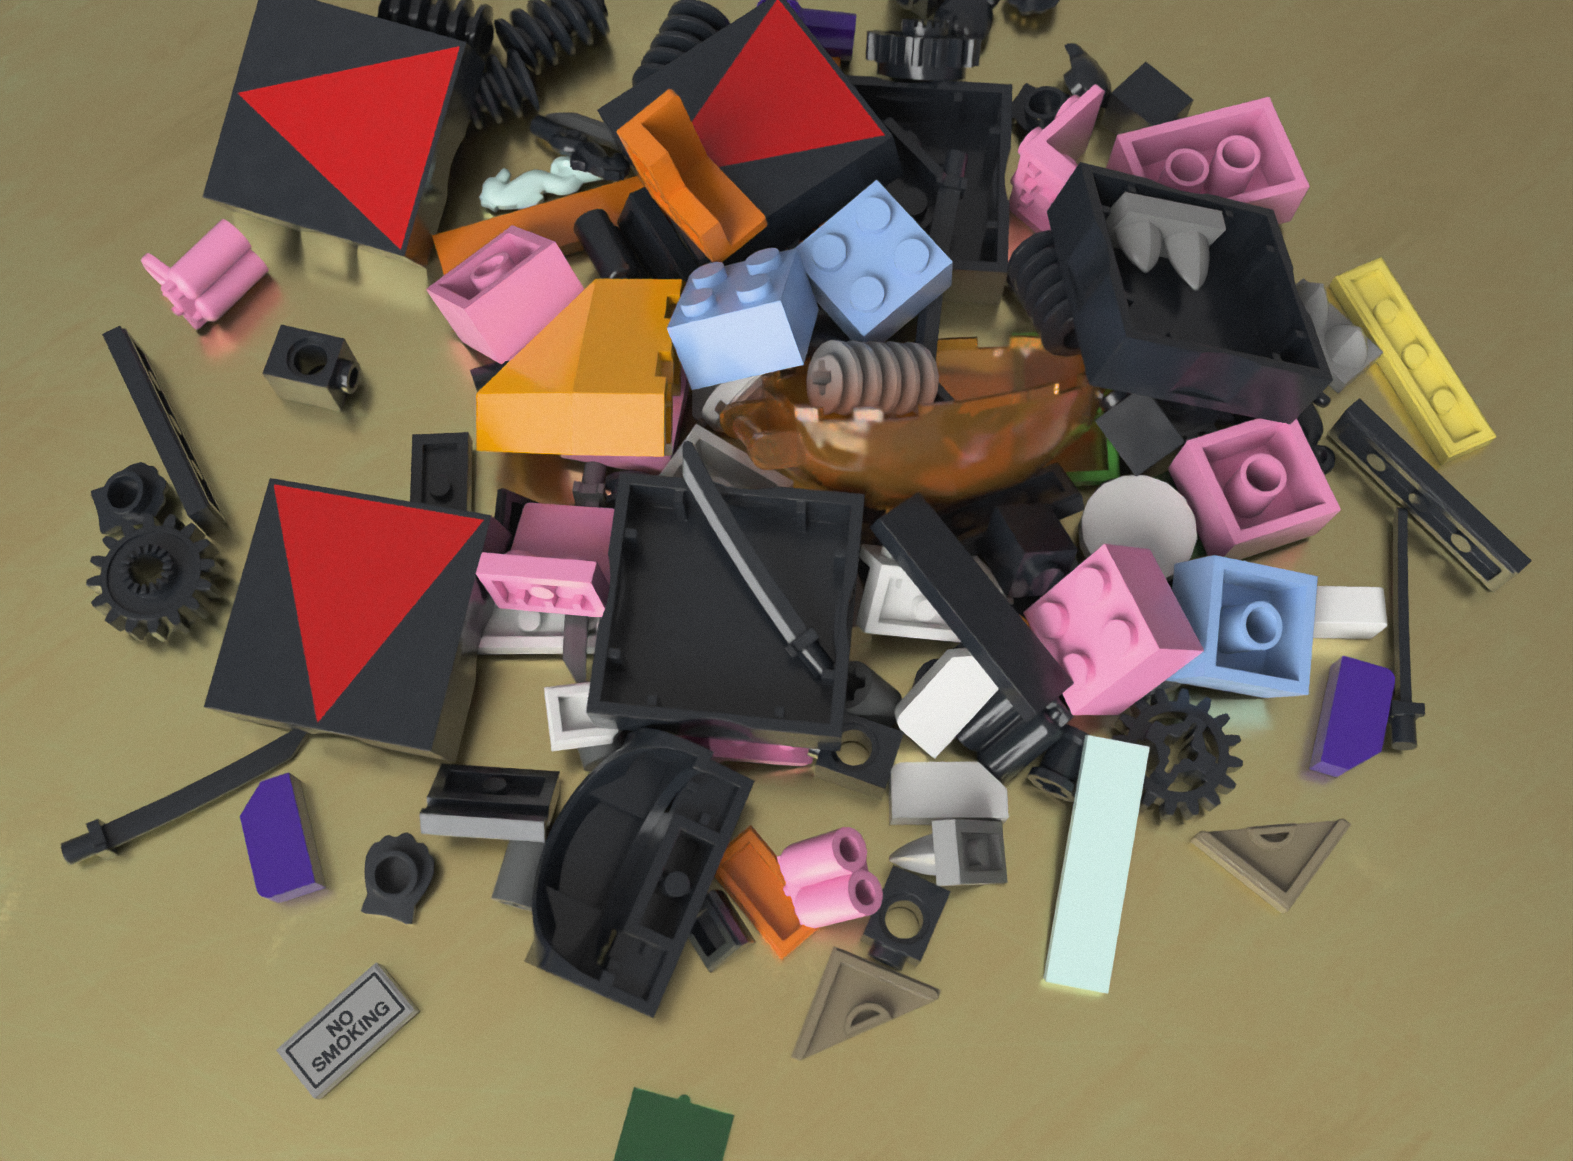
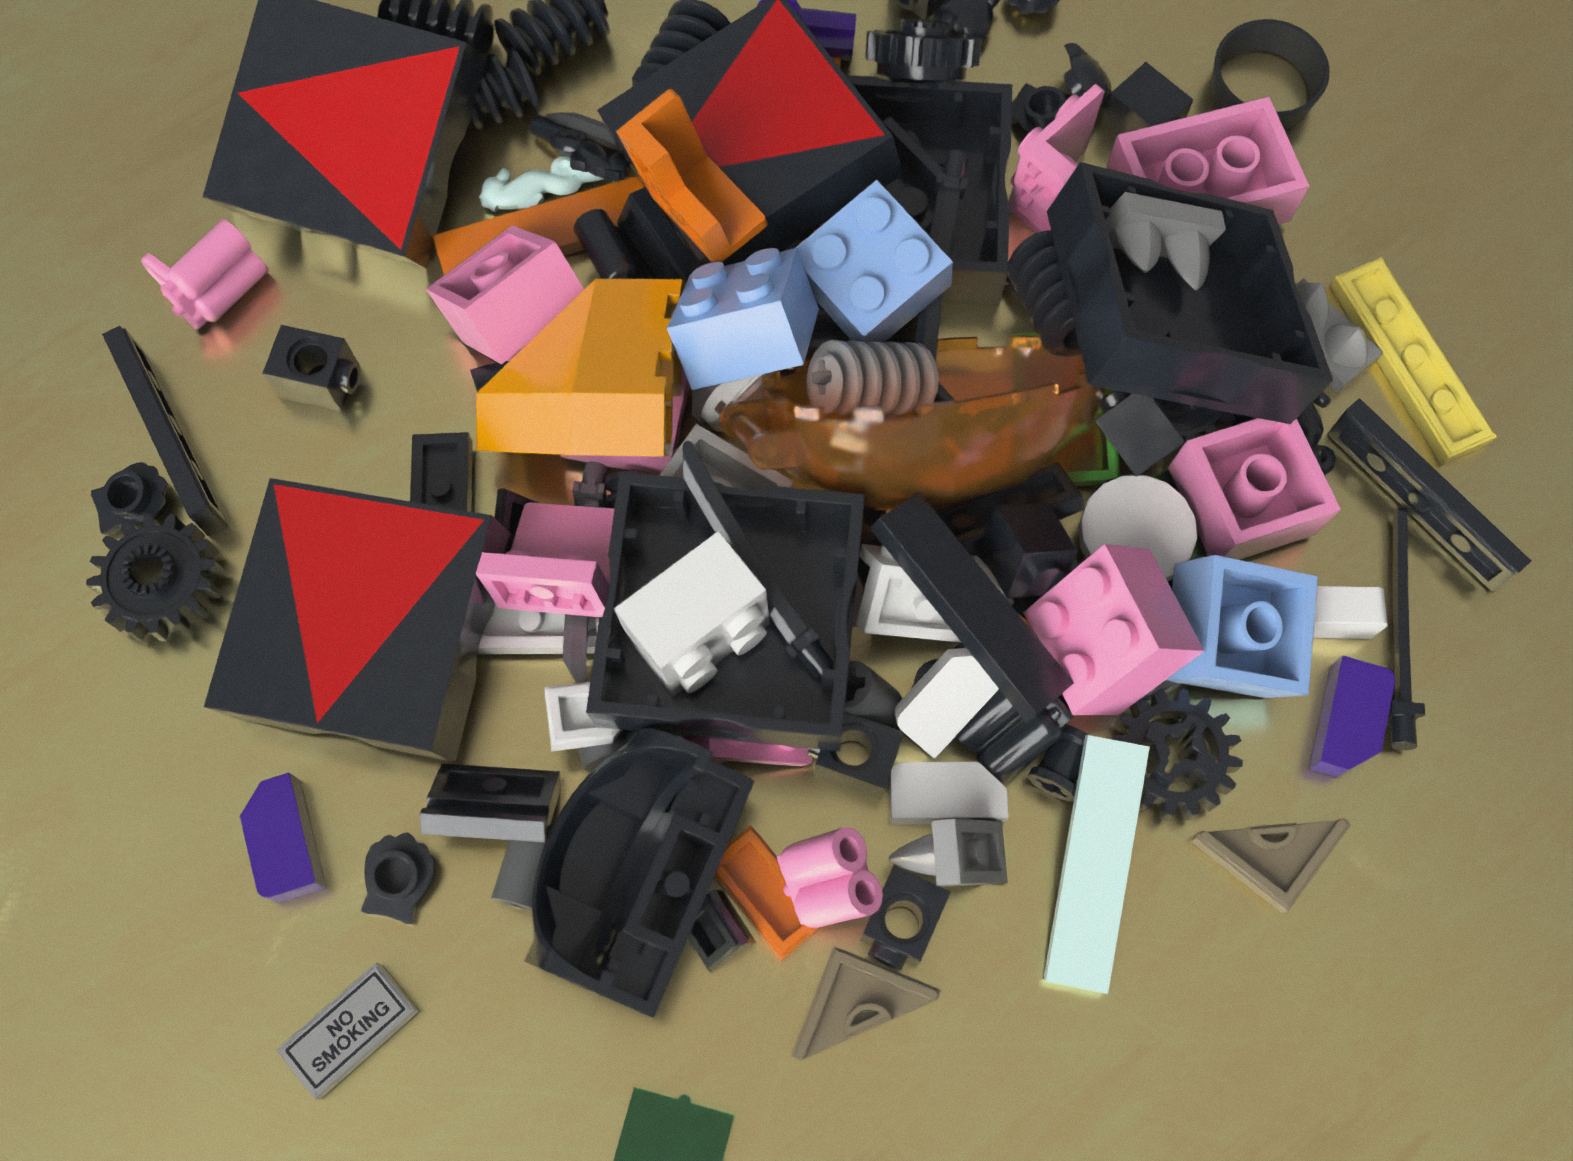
black sword [61,730,309,865] -> none
none -> white brick [614,531,770,697]
none -> black tyre [1211,19,1330,130]

